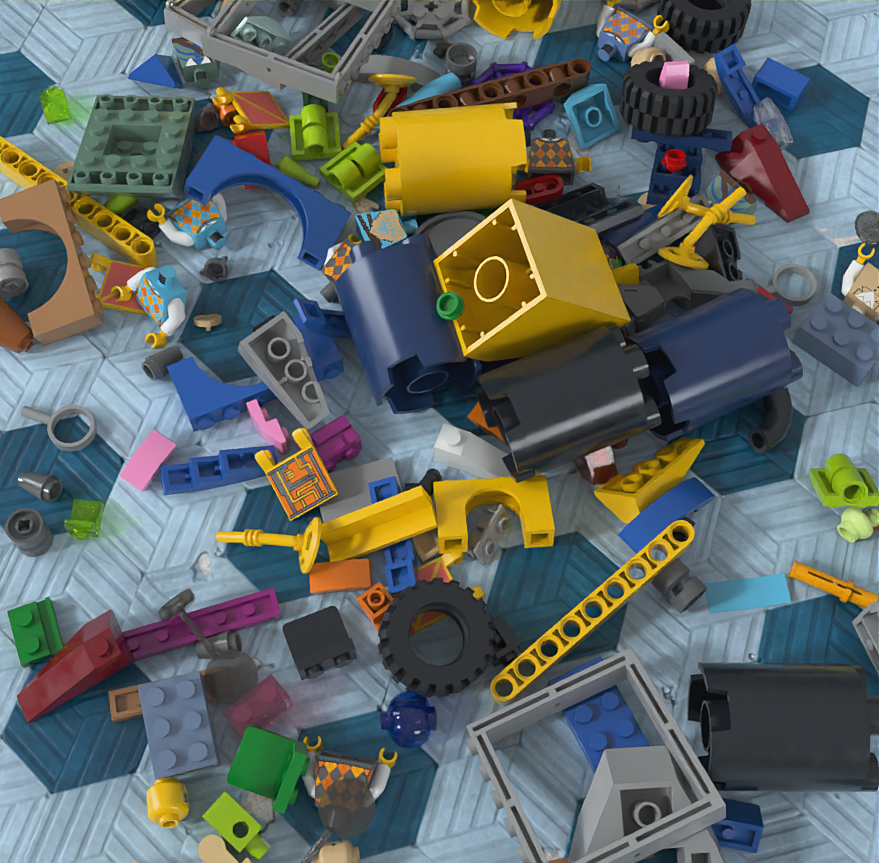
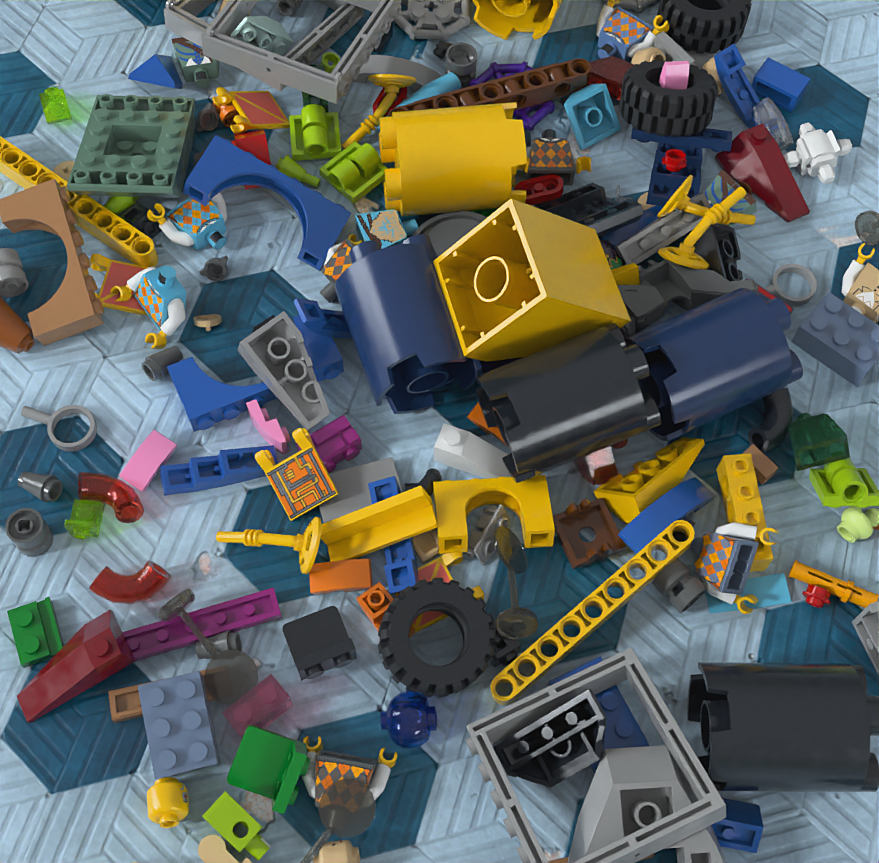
green plate [436,292,465,321] -> none
none -> clear red cylinder [78,472,144,523]
none -> clear red cylinder [89,560,171,604]
none -> clear smoke piece [493,526,538,639]
none -> black wedge [493,689,607,787]
none -> reddish brown piece [553,498,626,570]
none -> clear red slope [587,56,634,101]
none -> torso [690,522,779,614]
none -> yellow brick [716,453,773,572]
none -> medium nougat piece [742,444,778,485]
none -> white piece [783,123,852,184]
none -> clear green torso [789,413,850,471]
none -> red plate [802,584,831,608]

